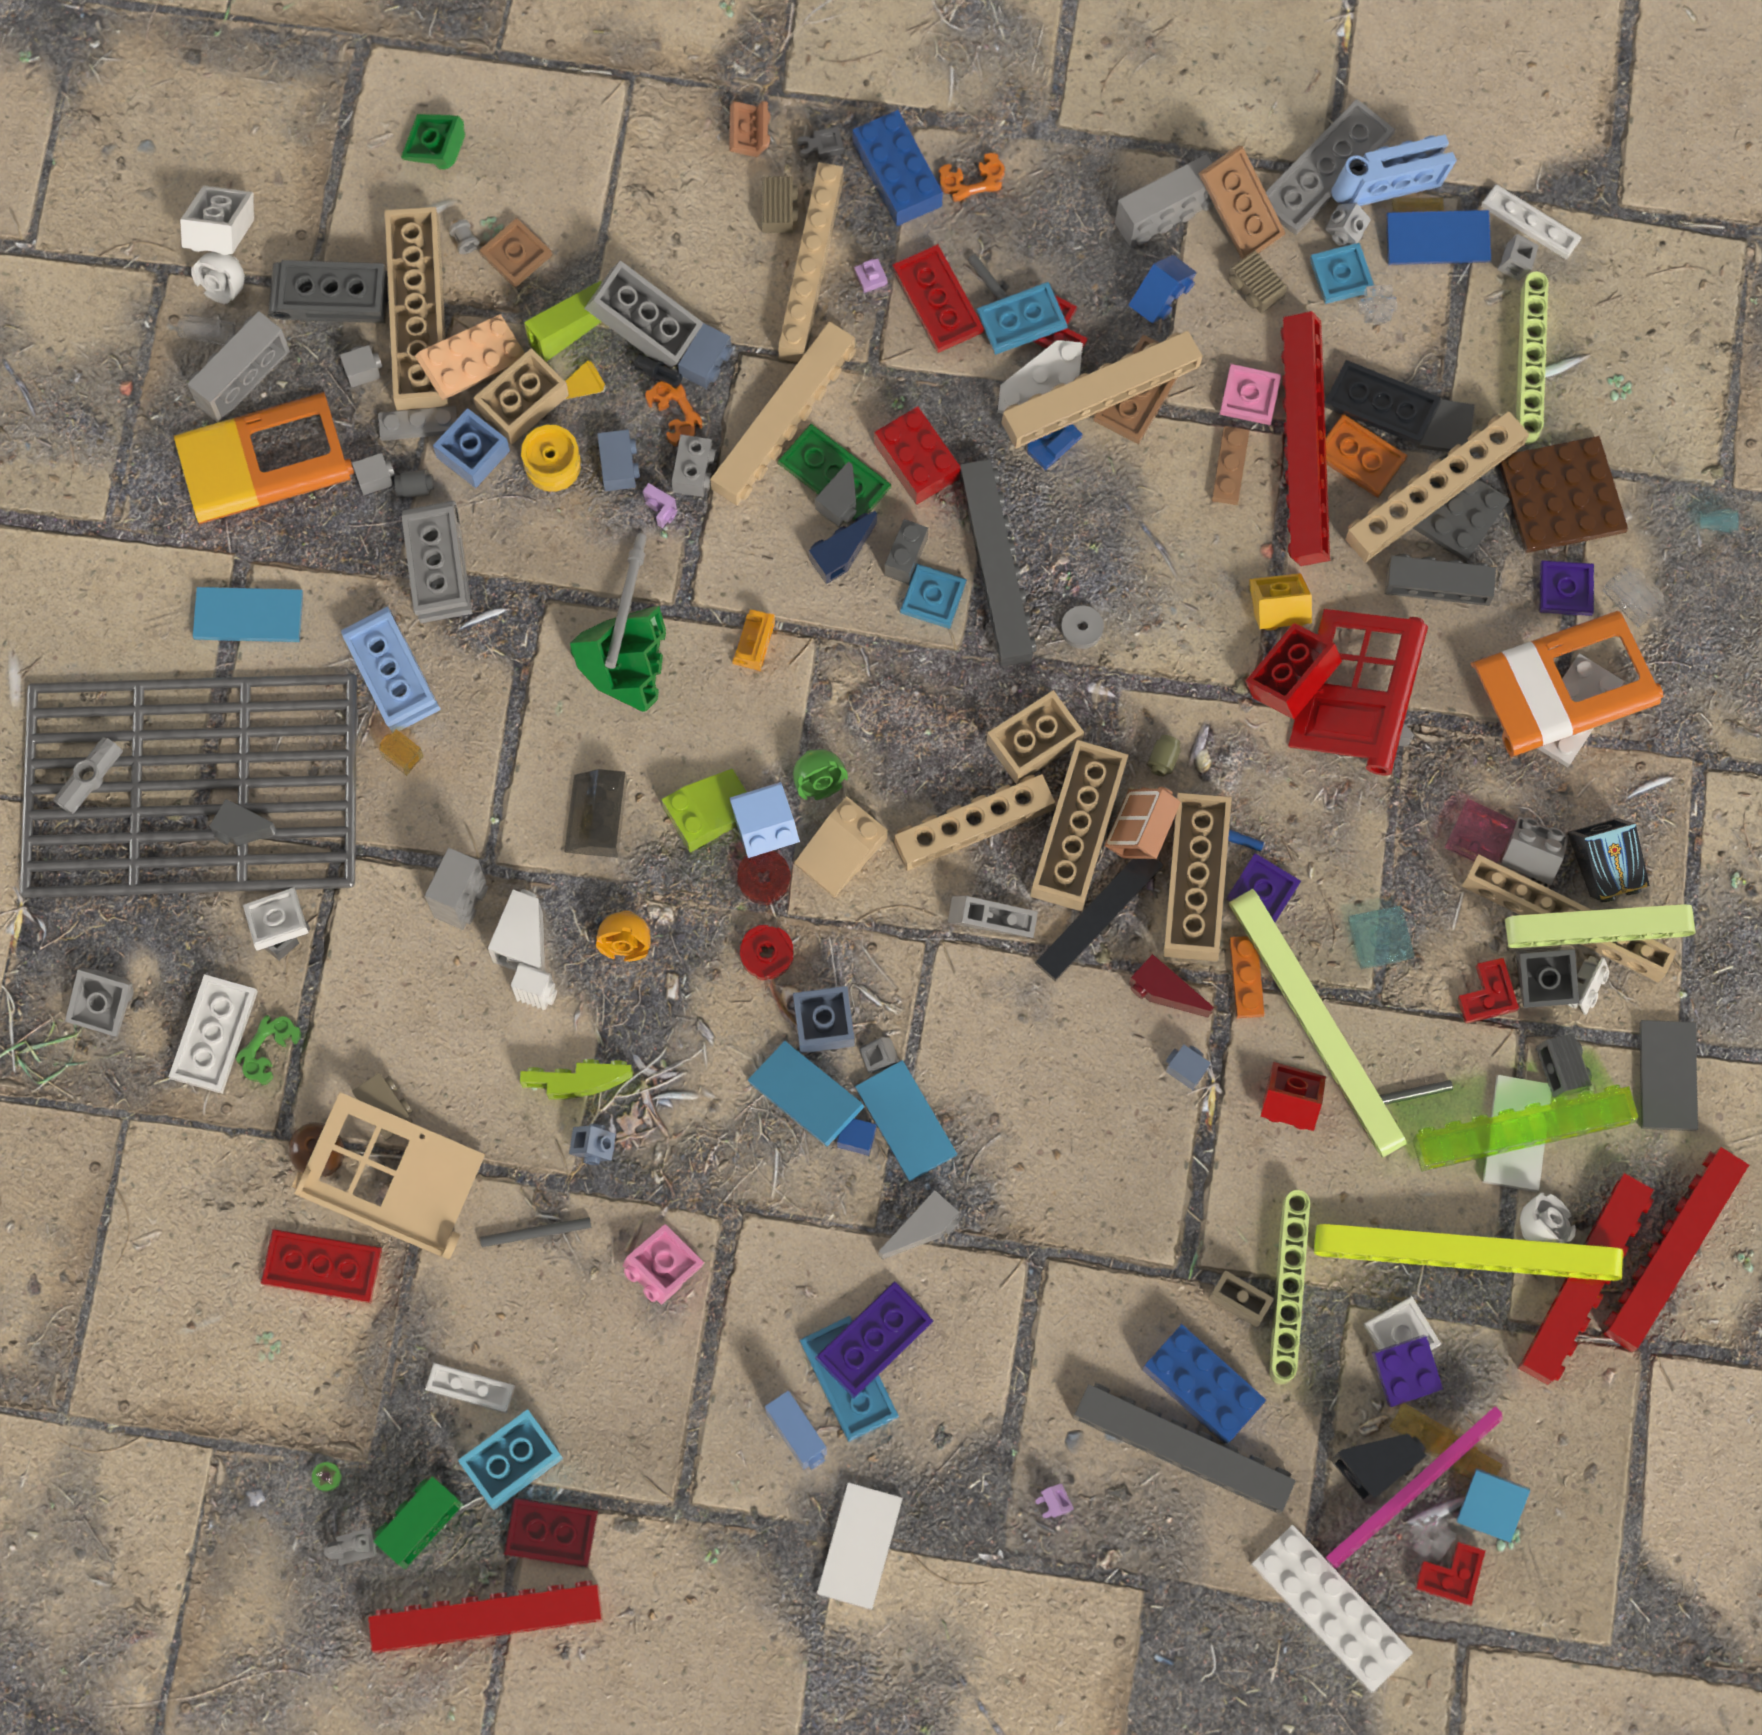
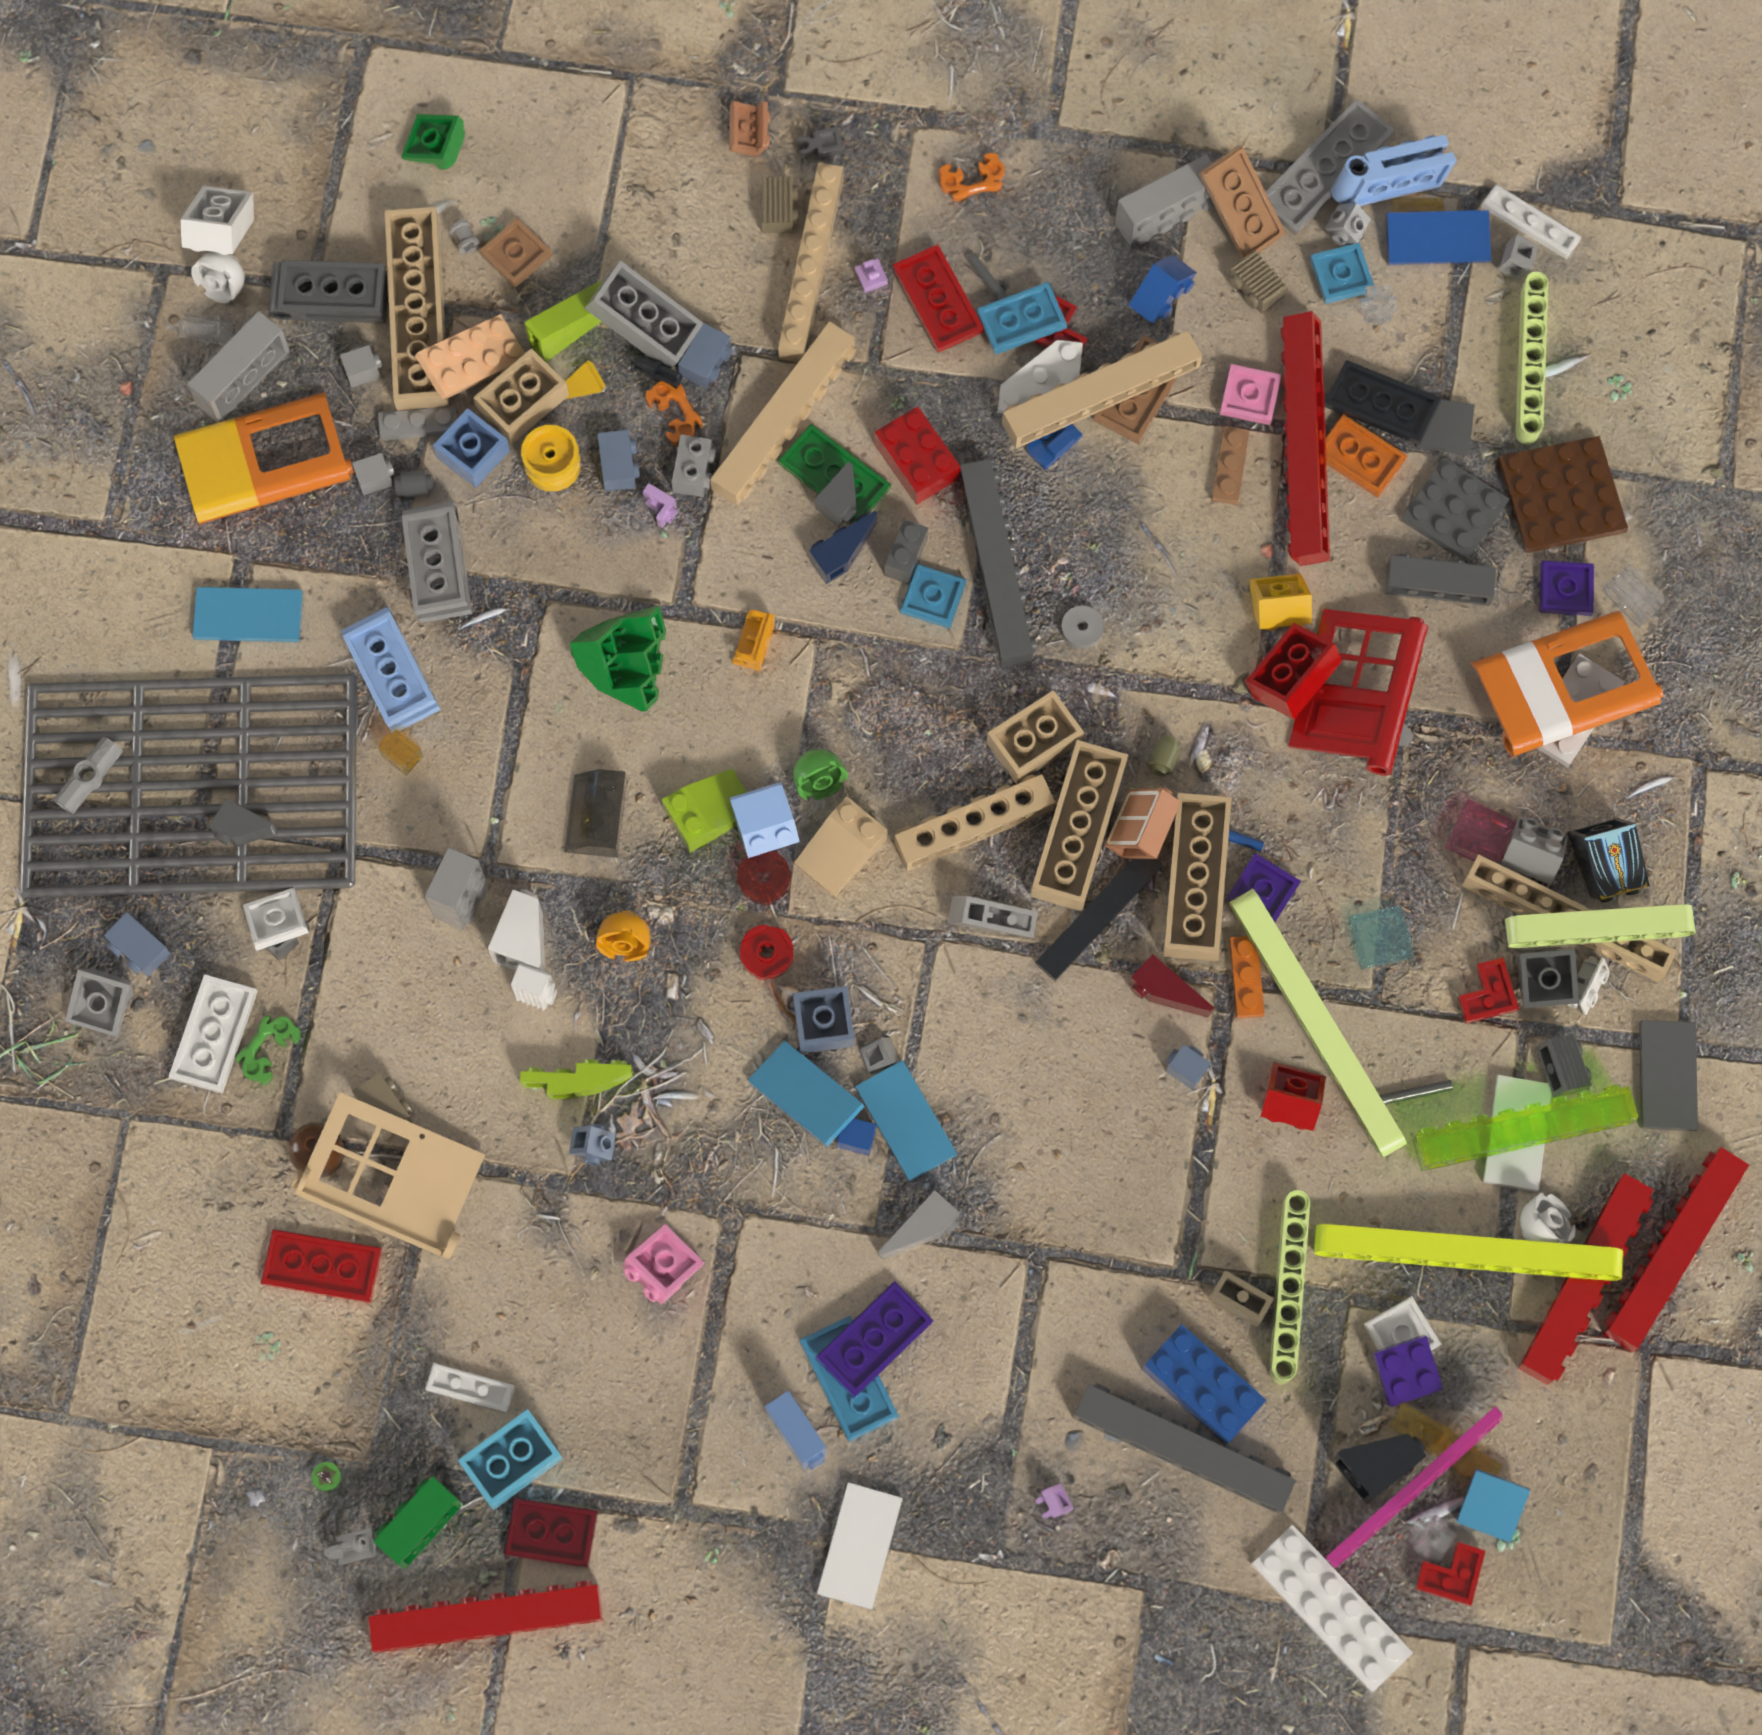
dark grey bar [480,1217,592,1247] -> none
light grey bar [605,533,647,669] -> none
blue brick [853,110,943,226] -> none
tan brick [1345,411,1529,563] -> none
clear light blue cone [1700,508,1739,534] -> none
none -> sand blue brick [104,912,171,977]

